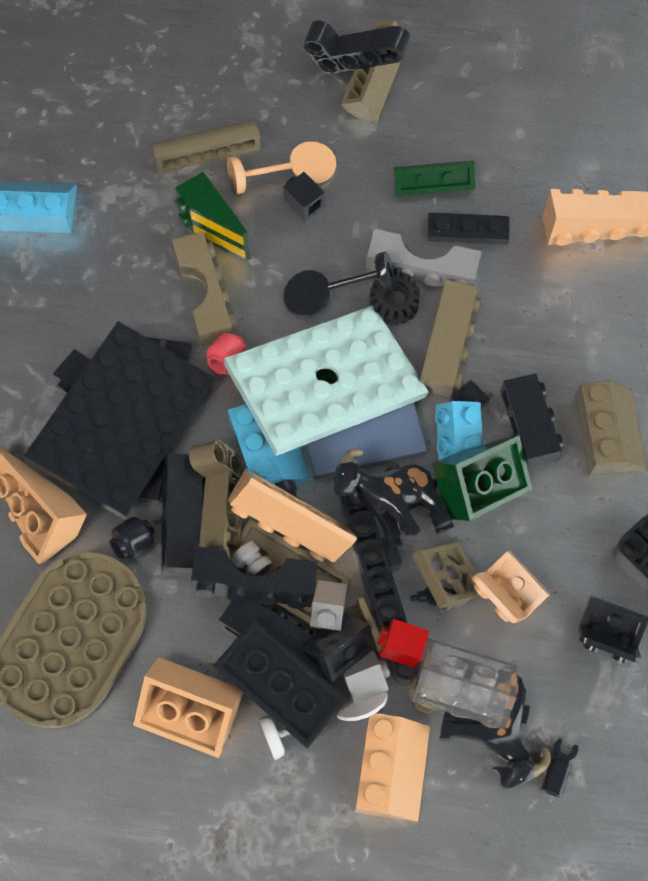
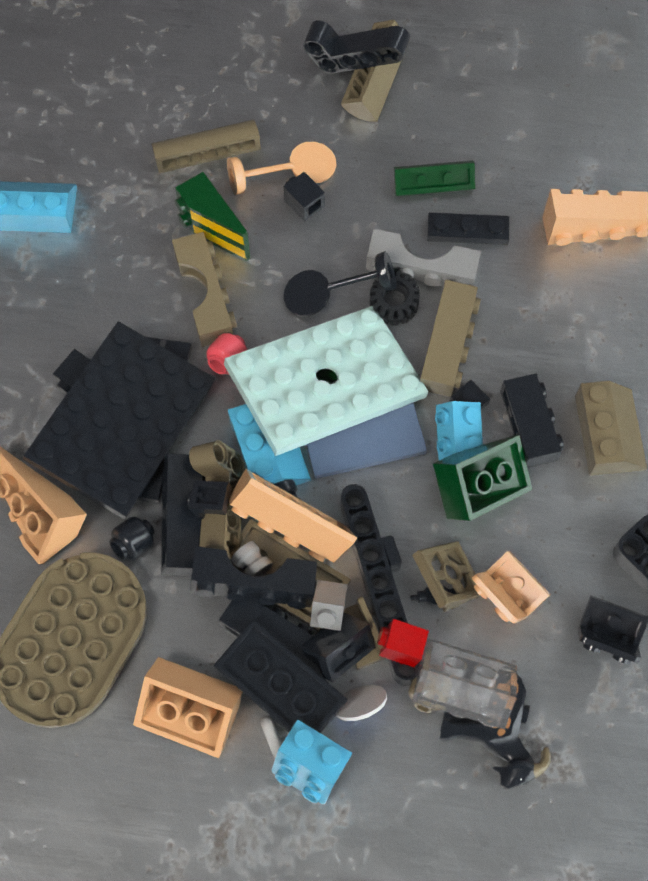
black animal [334,449,454,550] -> none
light grey brick [343,650,390,703] -> none
light nougat slope [355,713,430,822] -> none
black bar [541,739,578,798] -> none
none -> black bracket [187,480,232,519]
none -> medium azure bracket [271,720,352,804]

